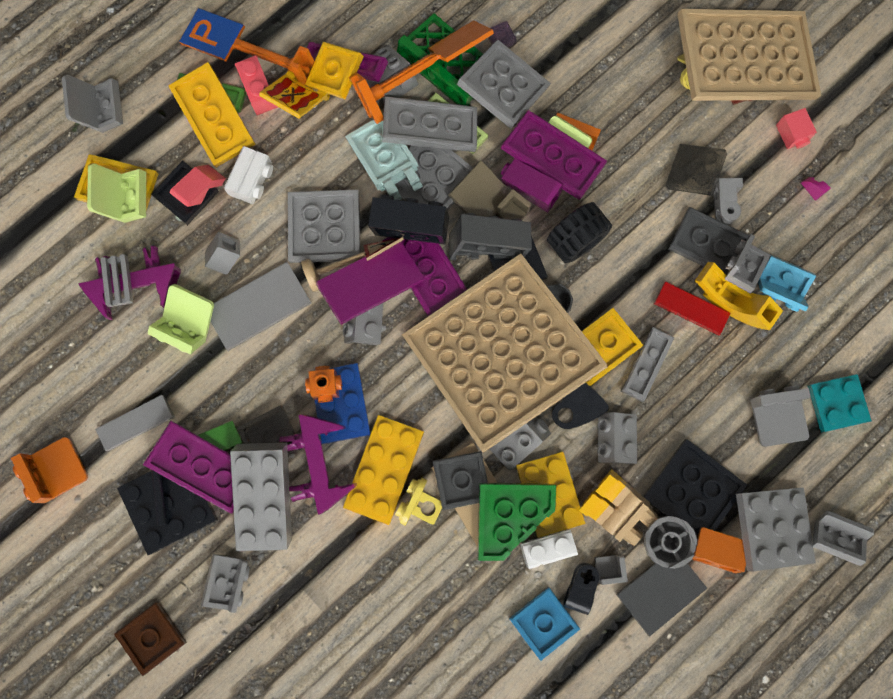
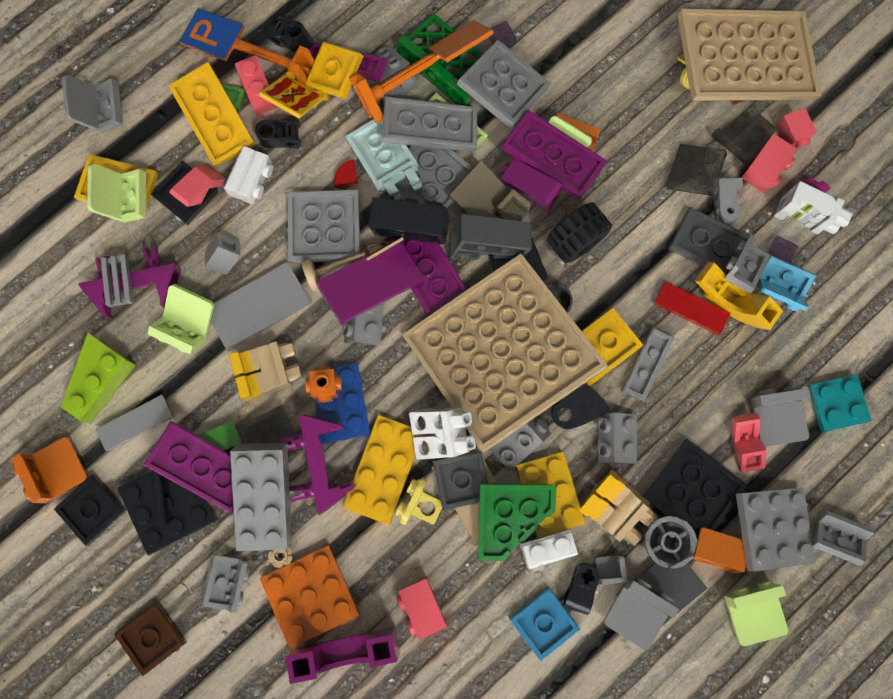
none -> black tile [54,475,126,546]
none -> lime wedge [61,333,136,424]
none -> tan hips [228,341,303,402]
none -> black piece [255,118,301,149]
none -> orange plate [259,545,360,649]
none -> black piece [267,16,313,51]
none -> tan plate [268,546,293,568]
none -> magenta arch [285,627,400,684]
none -> red tile [334,159,358,188]
none -> coral brick [396,577,447,640]
none -> white hips [409,407,476,460]
none -> light grey bracket [604,578,679,650]
none -> clear smoke wing [711,114,777,164]
none -> yellowish green bracket [724,580,788,646]
none -> coral slope [731,412,767,473]
none -> coral brick [741,133,797,193]
none -> clear purple tile [767,235,799,263]
none -> white hips [774,181,853,234]

